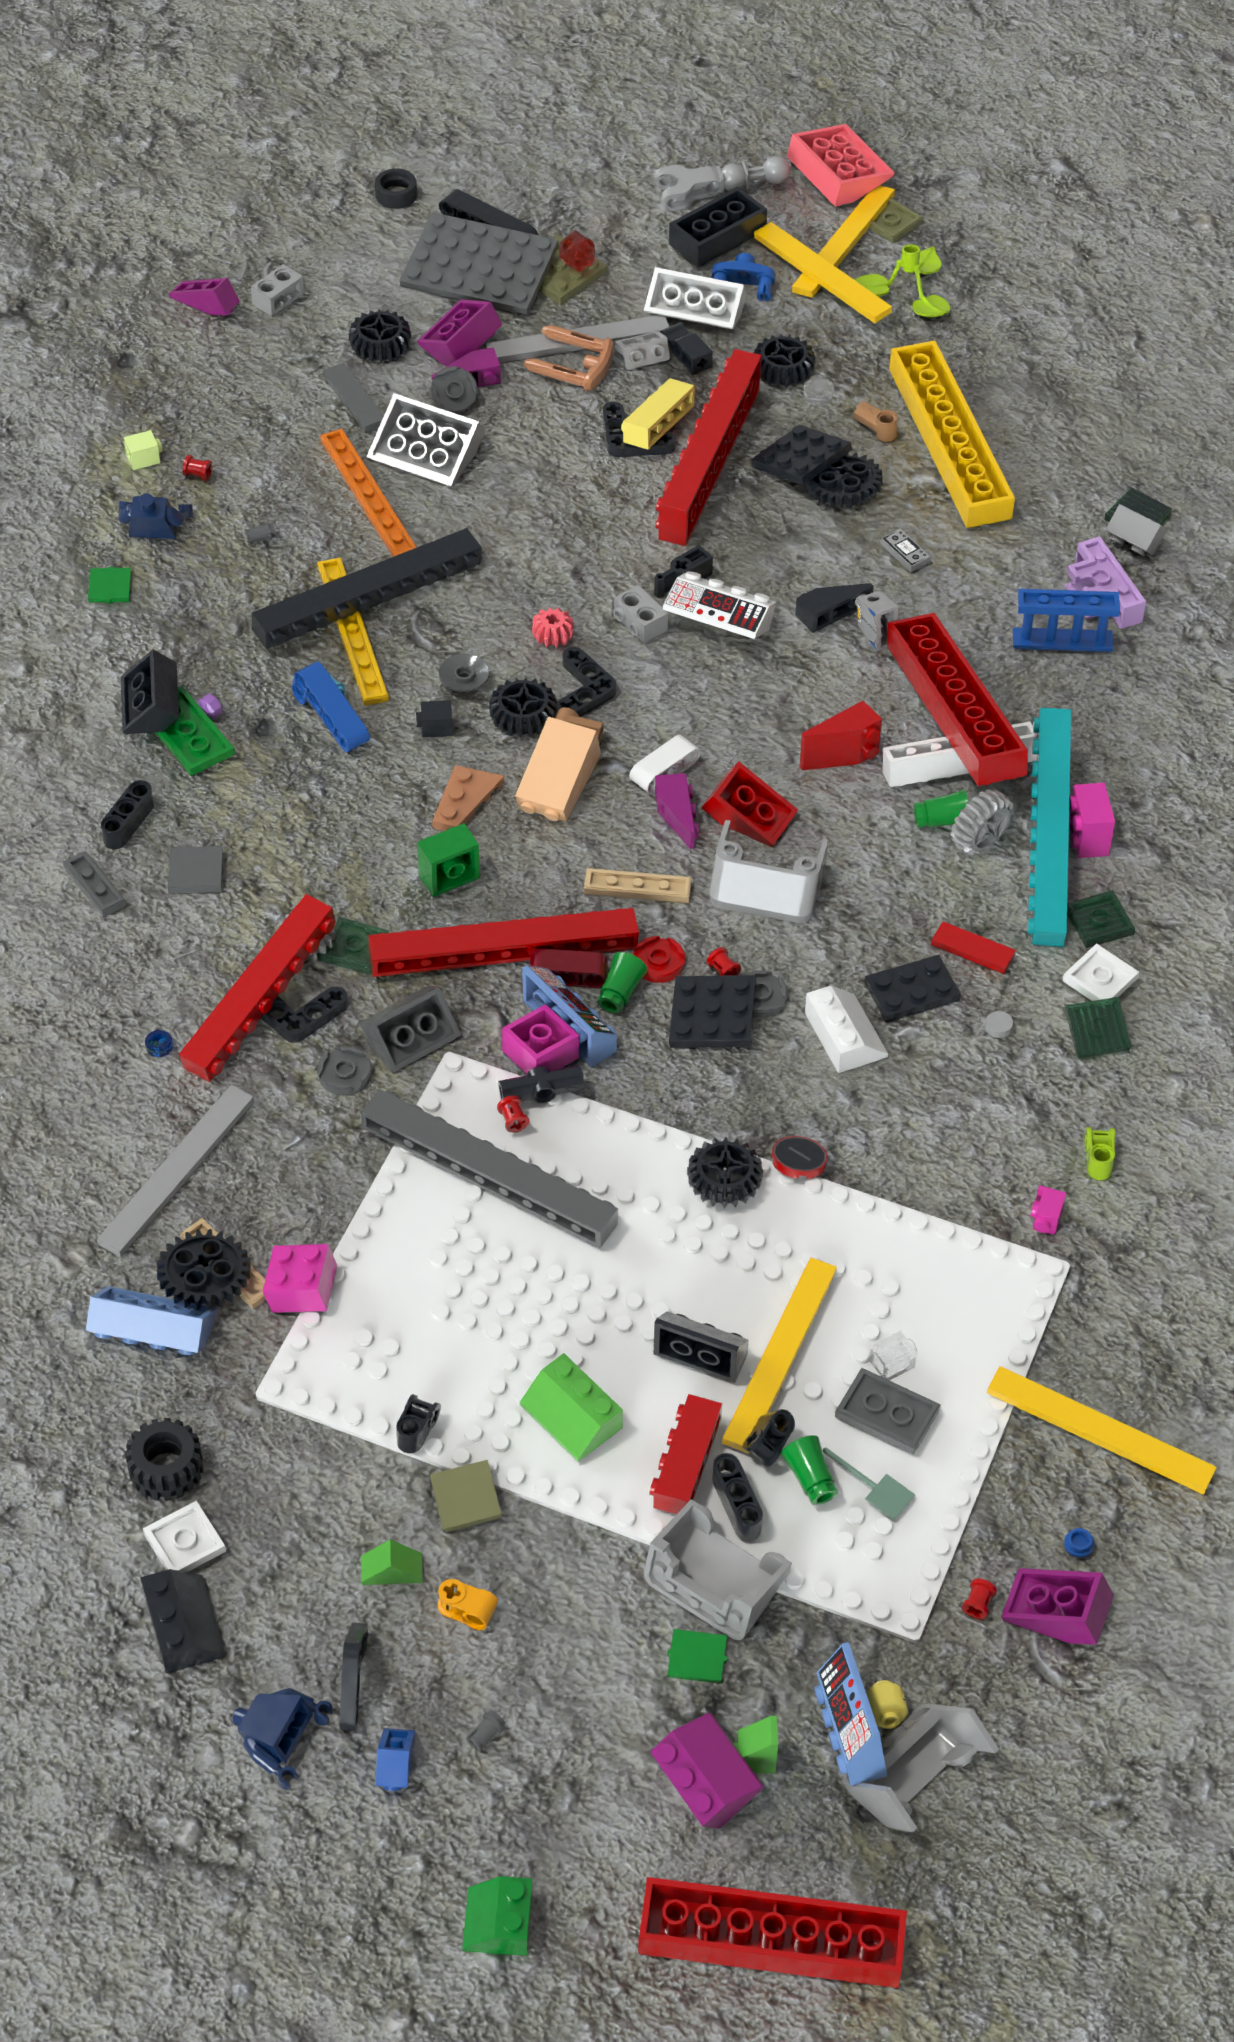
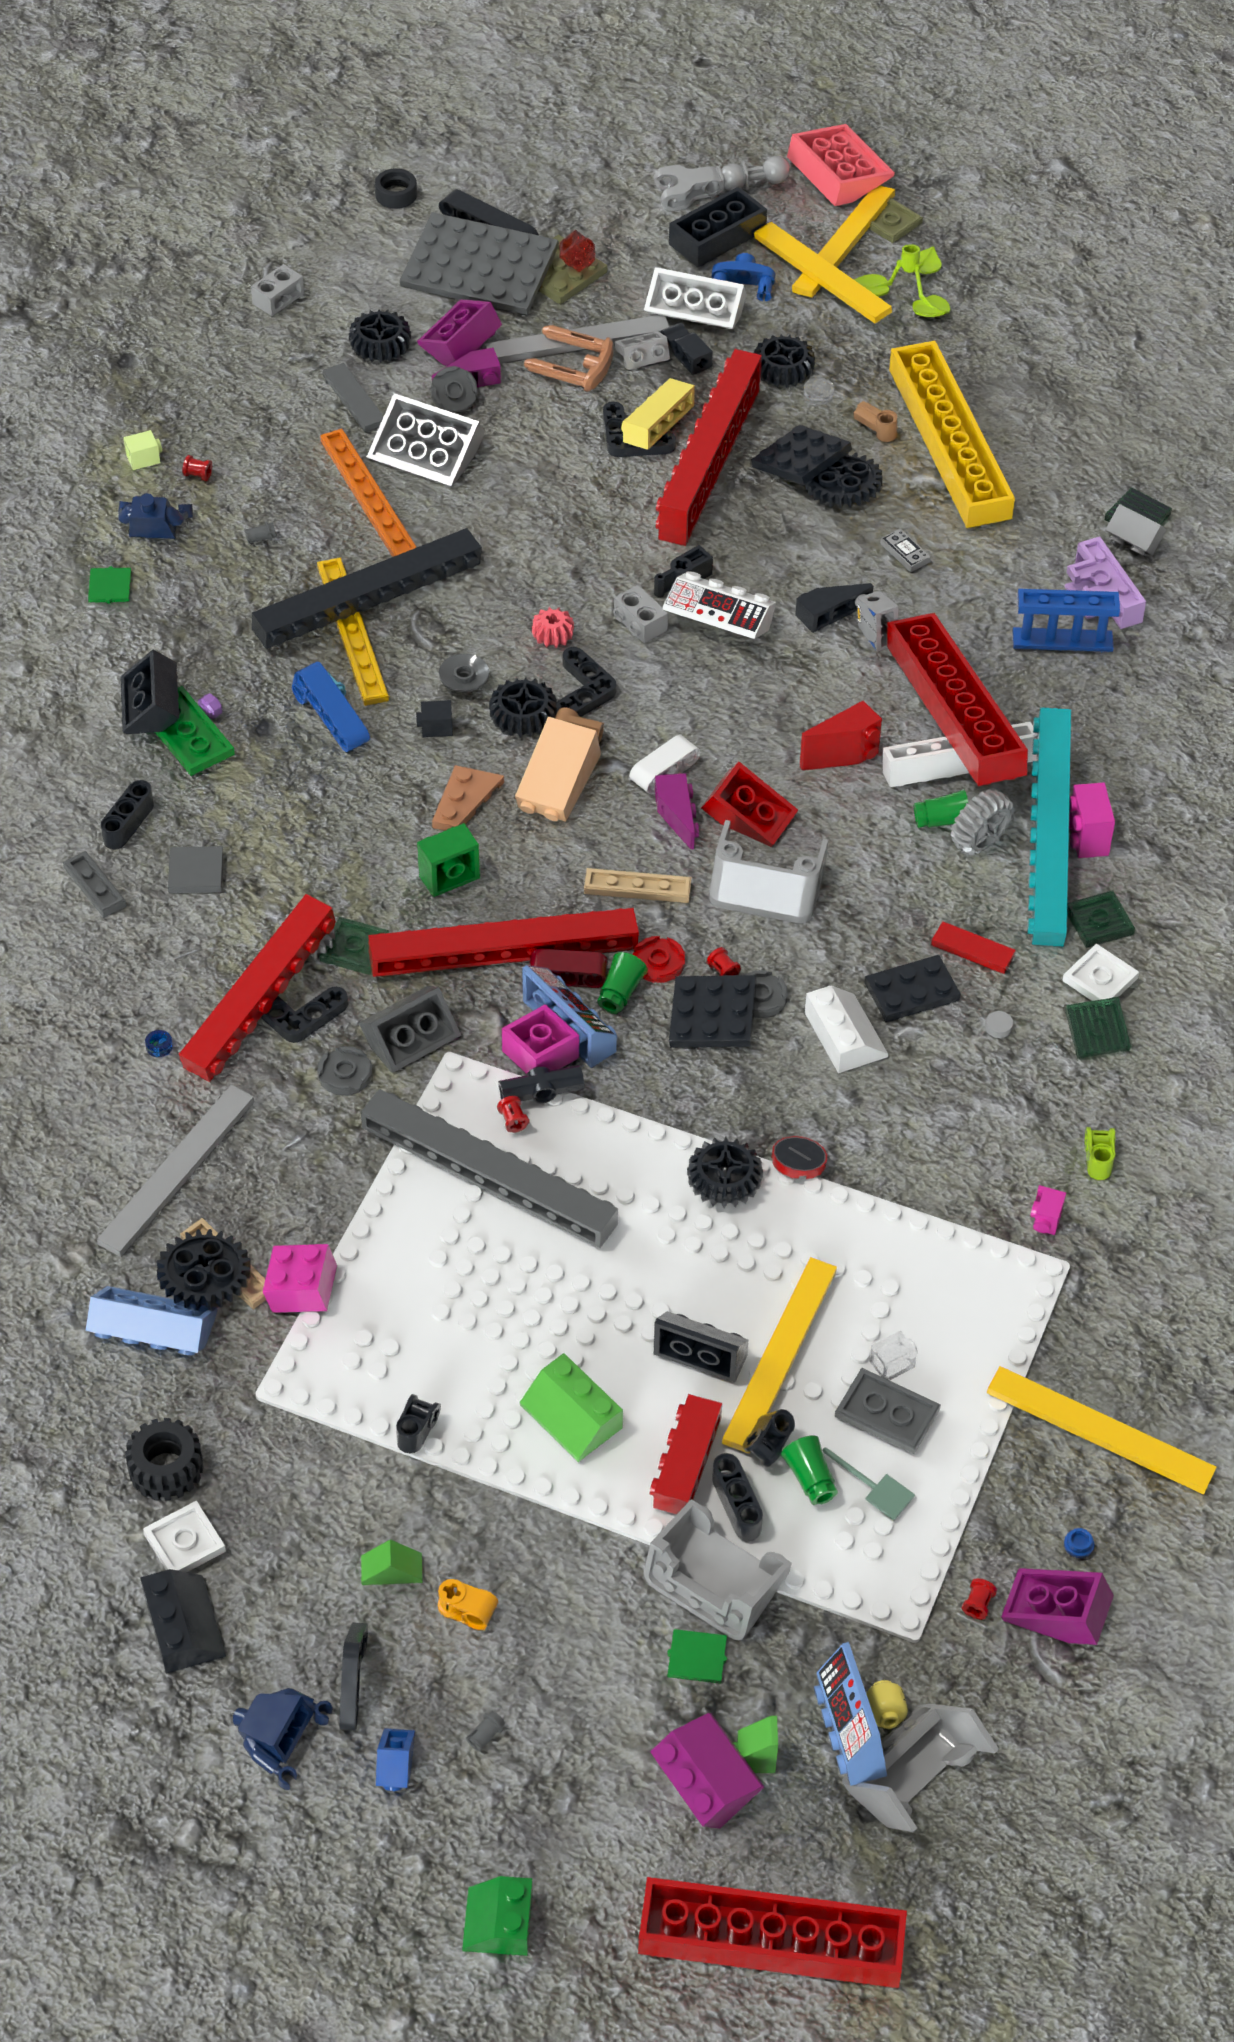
magenta slope [169,278,240,316] -> none
olive tile [430,1460,502,1533] -> none

